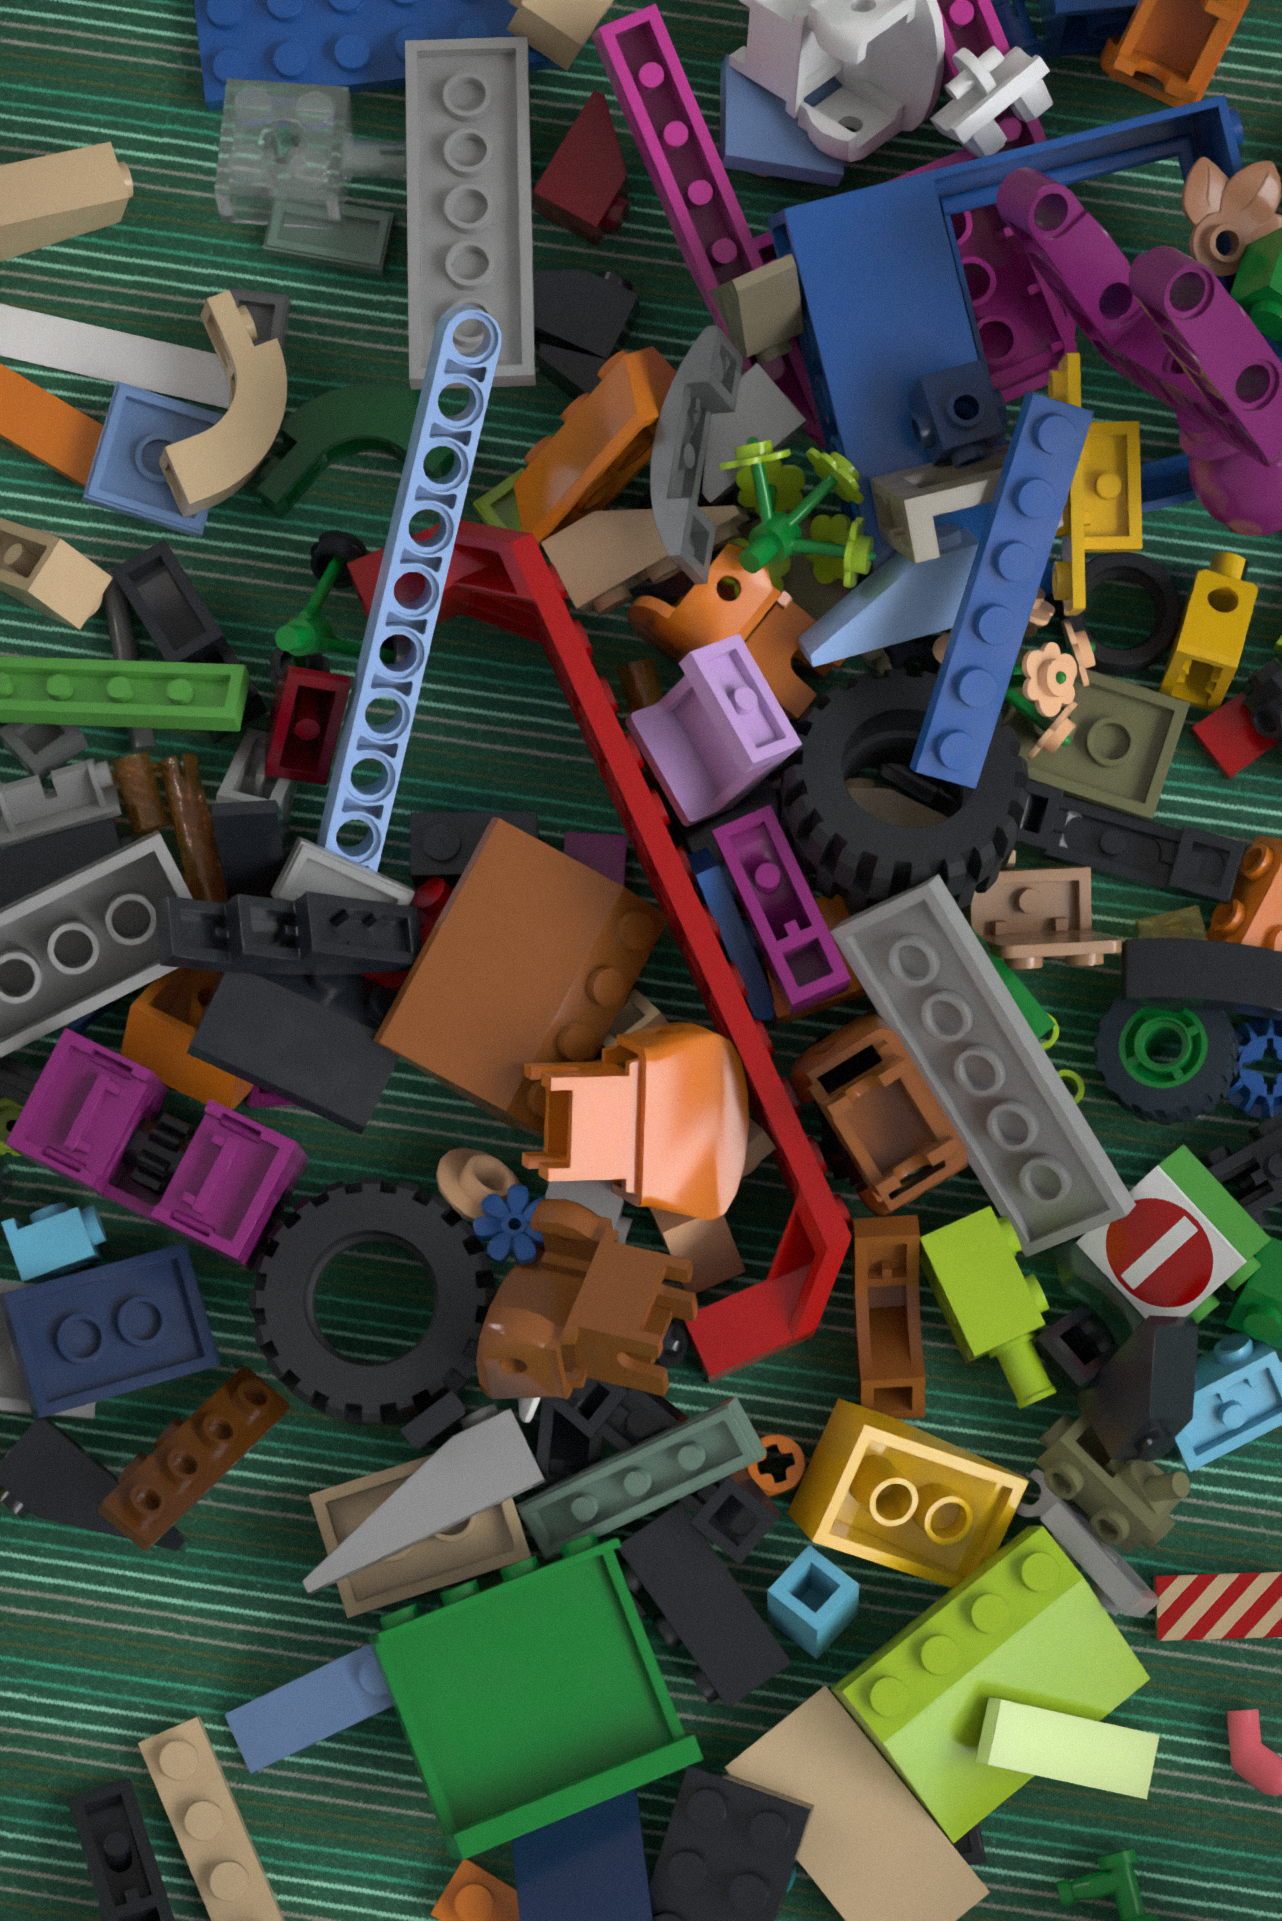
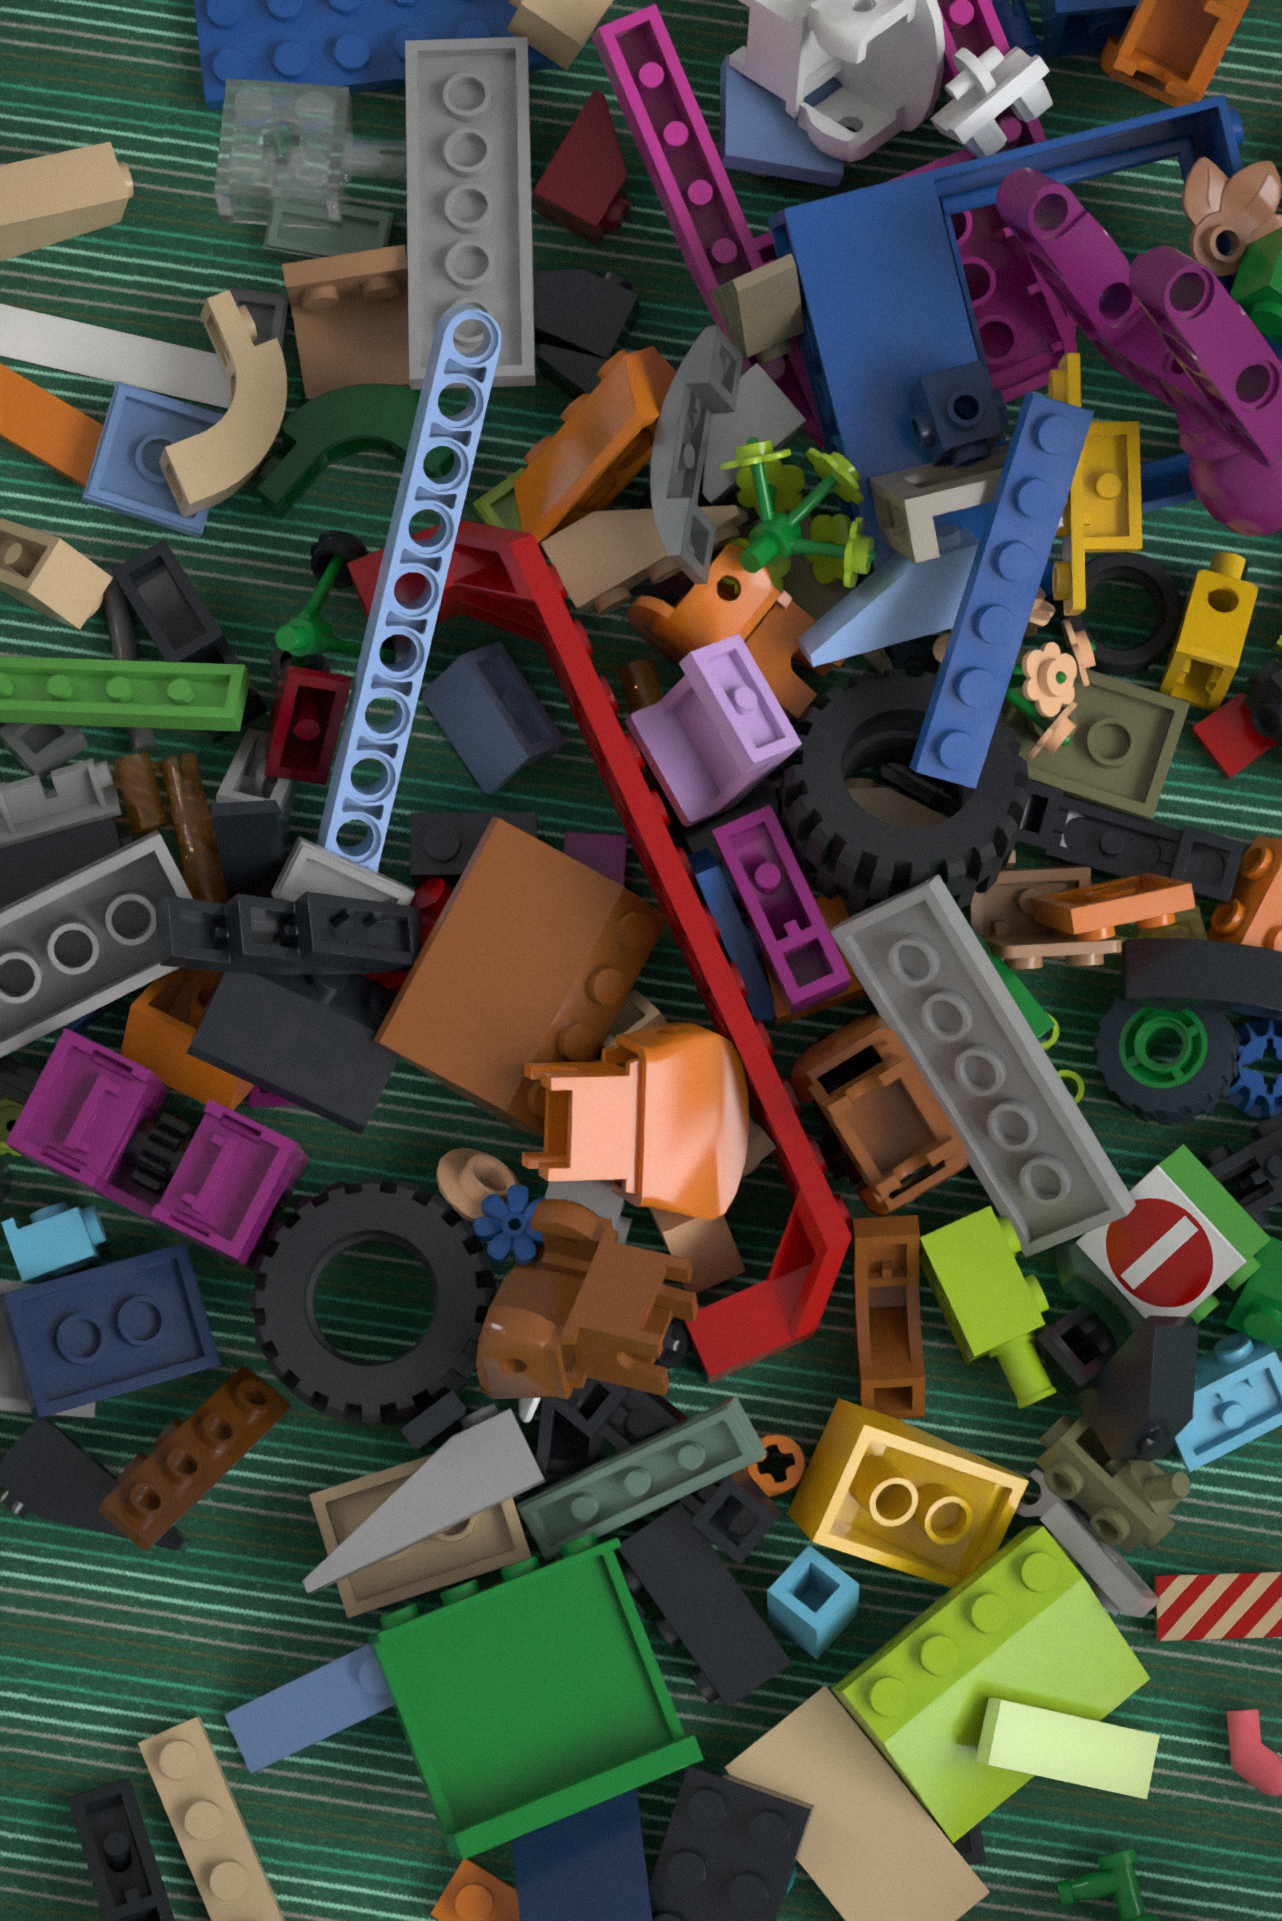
none -> medium nougat bracket [282,244,410,402]
none -> sand blue panel [422,641,567,794]
none -> orange plate [1030,872,1195,942]

